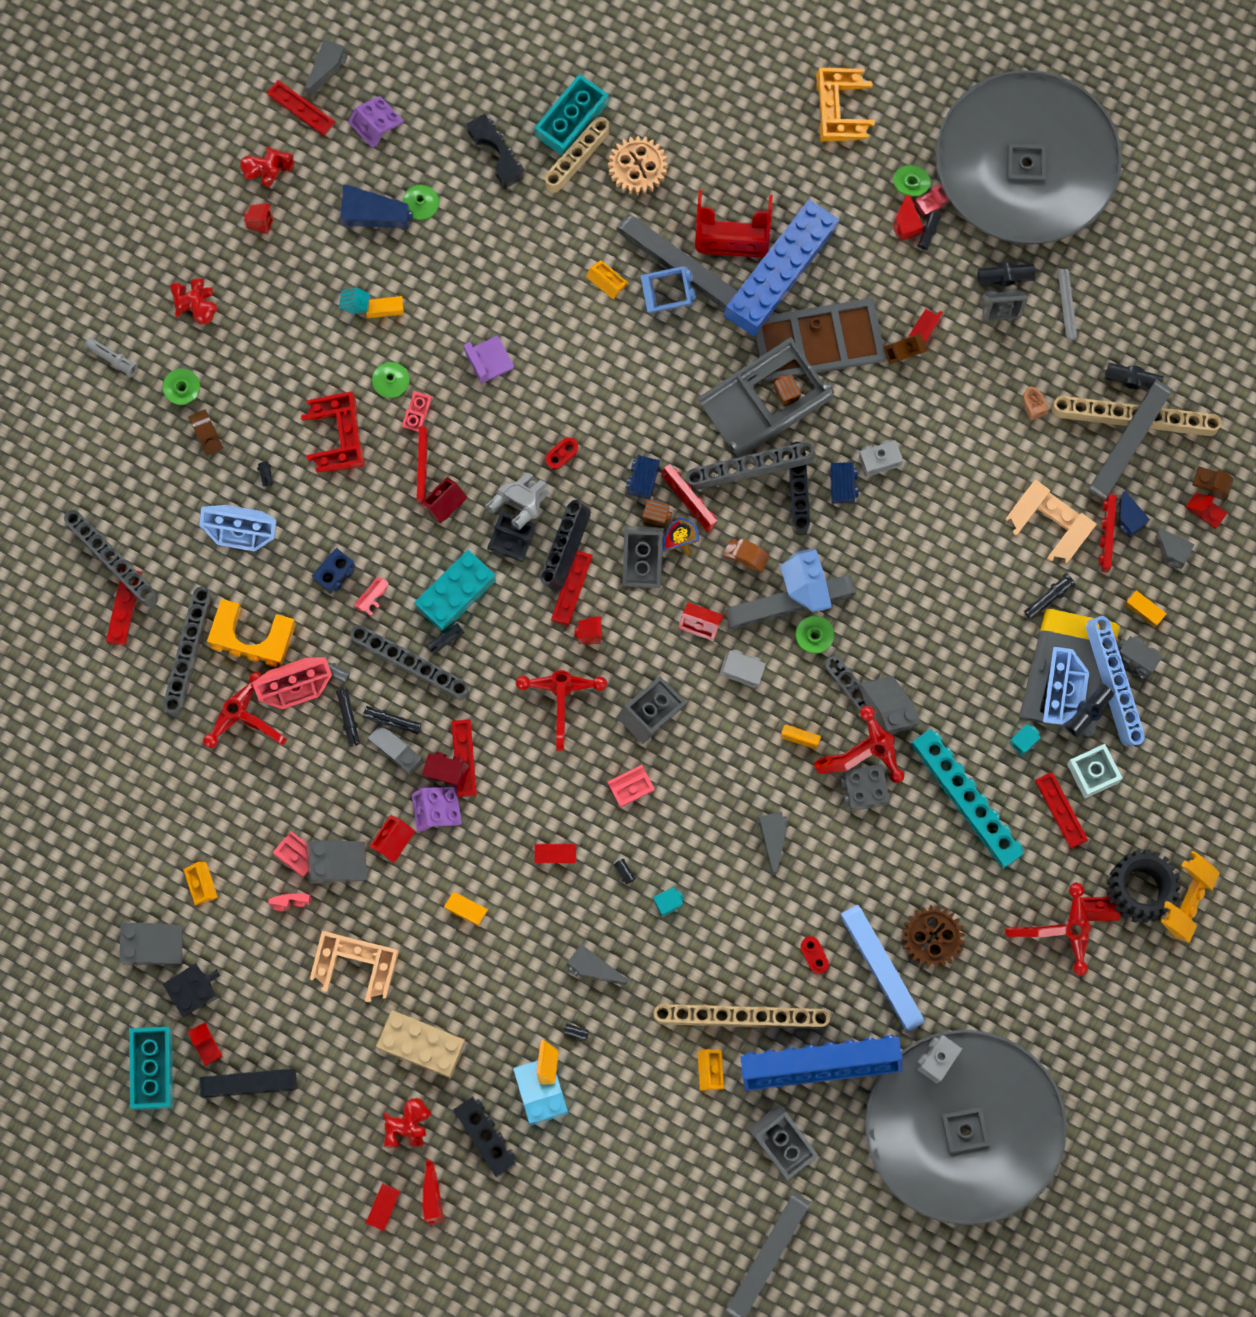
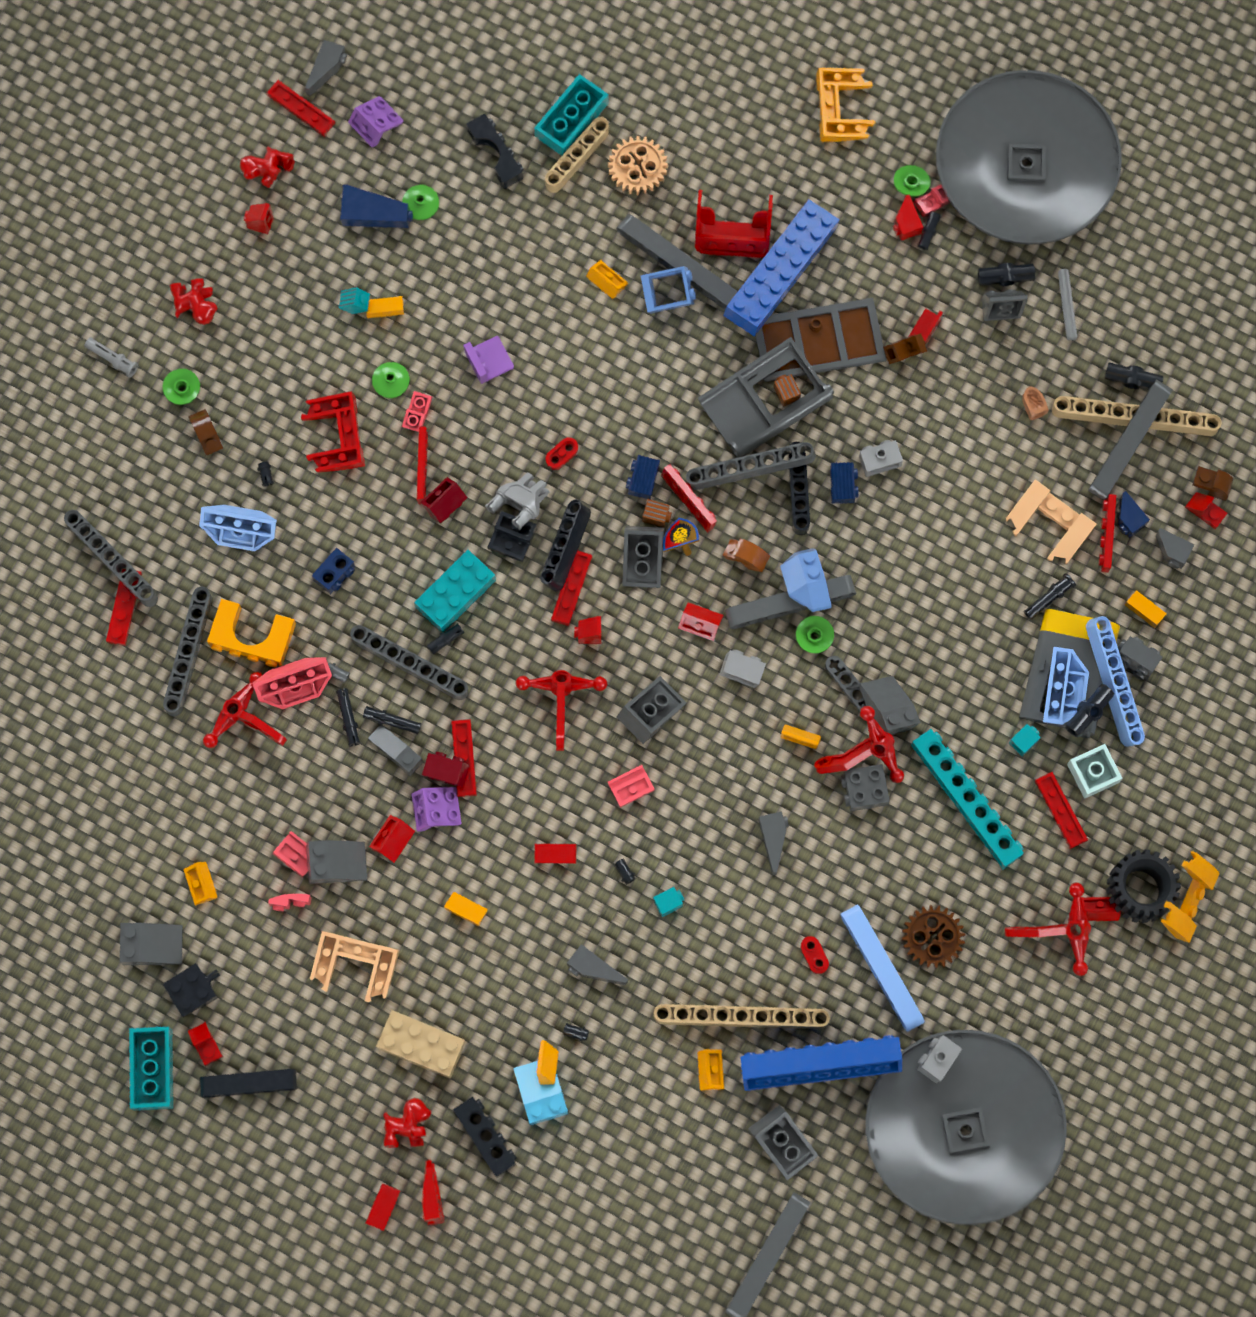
coral plate [353,577,389,615] -> none

